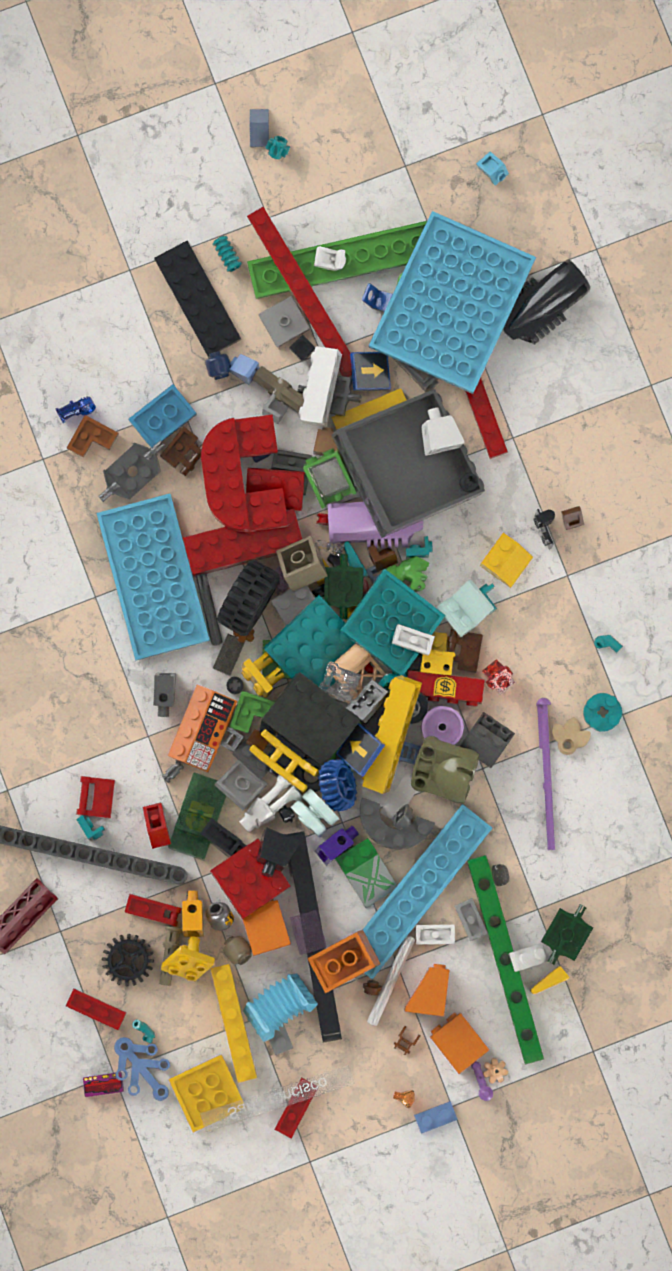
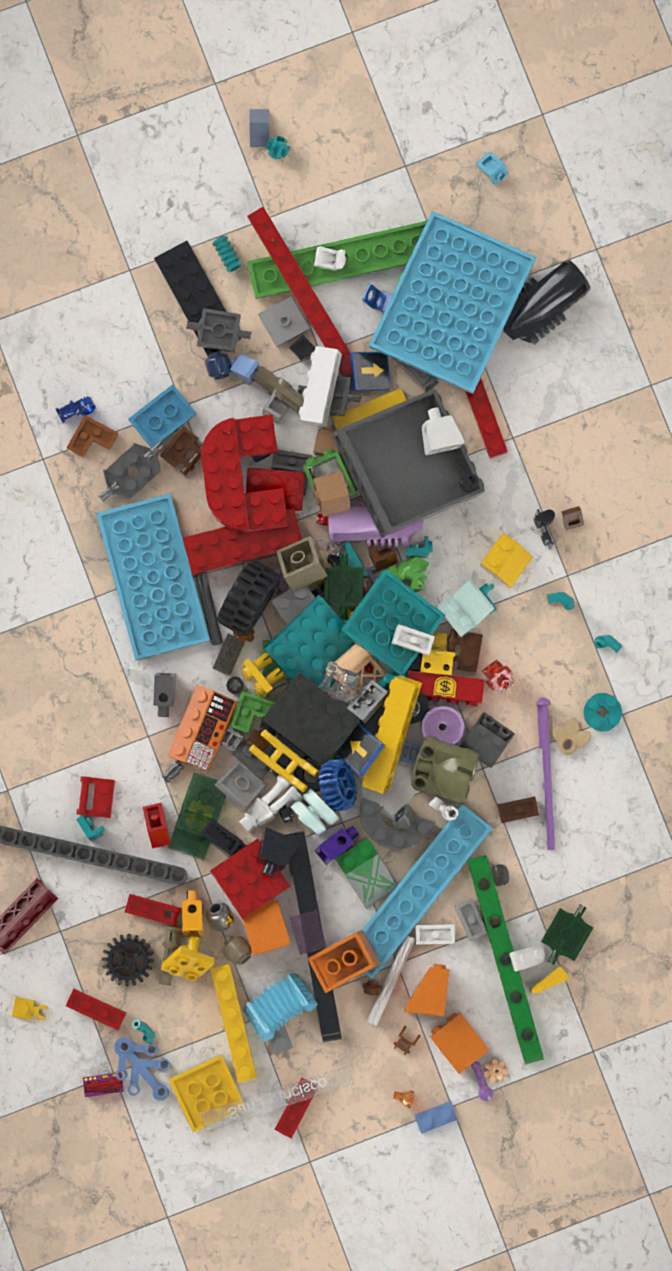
none -> yellow plate [12,997,48,1020]
none -> dark grey plate [186,308,252,353]
none -> medium nougat head [313,471,351,517]
none -> white piece [428,796,458,821]
none -> reddish brown plate [497,796,539,823]
none -> teal arm [547,592,575,610]

